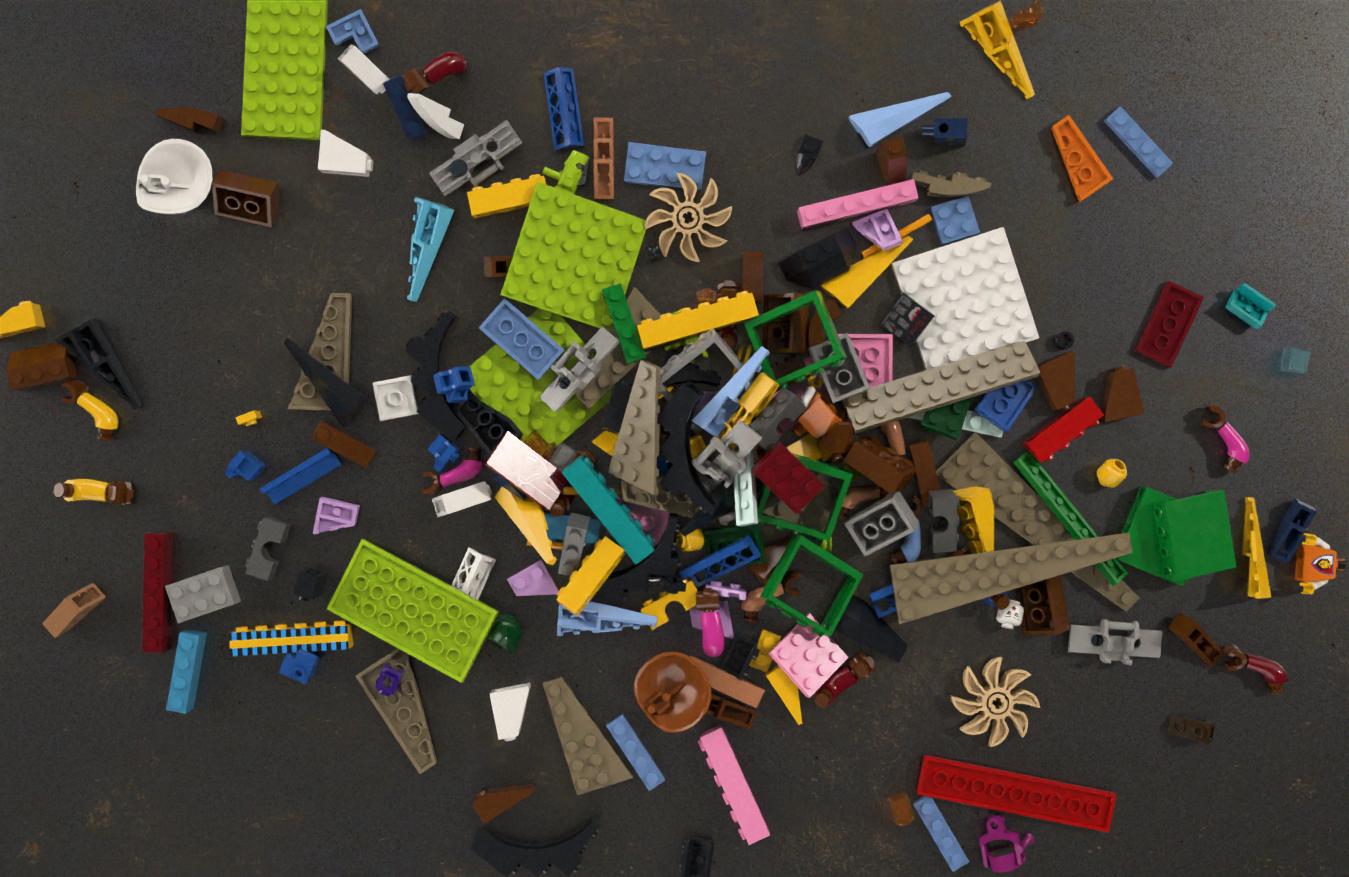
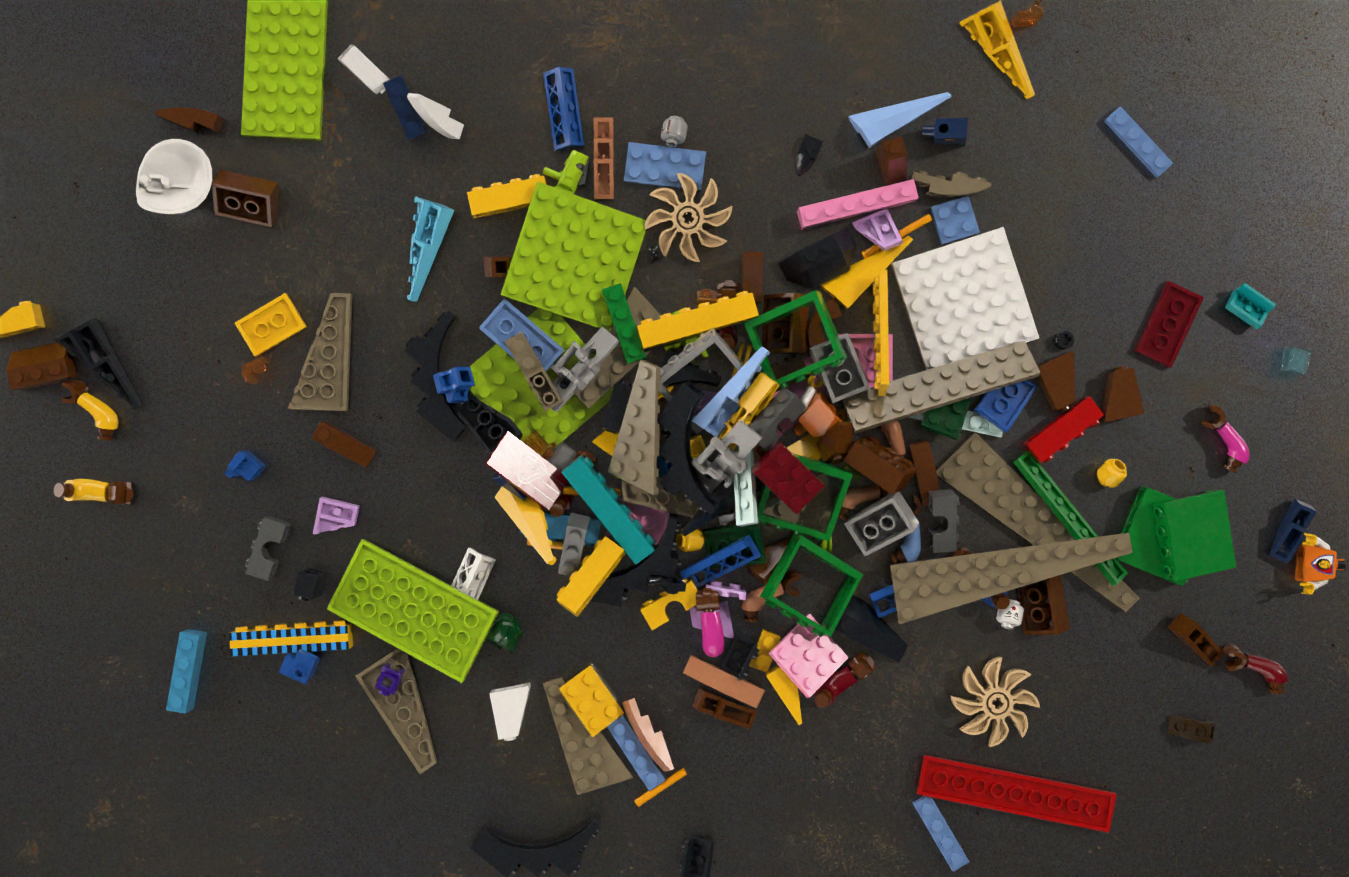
medium nougat slope [42,583,106,638] -> none
dark red brick [142,532,172,653] -> none
light grey brick [165,565,241,623] -> none
yellow plate [235,410,262,427] -> none
blue fence [260,448,343,505] -> none
black wedge [284,338,366,427] -> none
white slope [318,130,373,177] -> none
medium blue plate [326,9,380,54] -> none
white tile [373,375,419,421] -> none
dark red piece [403,51,467,94] -> none
dark pink piece [419,448,484,496] -> none
blue brick [427,434,461,472] -> none
light grey piece [429,120,522,196] -> none
white slope [432,481,492,517] -> none
reddish brown slope [471,784,536,824] -> none
lavender wing [507,559,559,596] -> none
light blue wedge [557,601,657,636] -> none
dark orange piece [633,651,712,733] -> none
bright pink brick [698,724,770,845] -> none
black tile [880,292,935,348] -> none
clear orange brick [887,792,915,826] -> none
yellow wedge [953,486,994,554] -> none
magenta piece [979,814,1034,872] -> none
orange wing [1051,115,1113,202] -> none
light grey piece [1068,619,1162,665] -> none
yellow wedge [1242,497,1271,599] -> none
none -> yellow plate [235,293,307,357]
none -> clear orange bracket [241,356,271,384]
none -> dark tan slope [505,331,563,412]
none -> yellow plate [558,665,624,737]
none -> slope [622,698,674,771]
none -> light orange bar [634,768,687,807]
none -> light grey head [661,116,688,147]
none -> yellow plate [872,270,889,396]

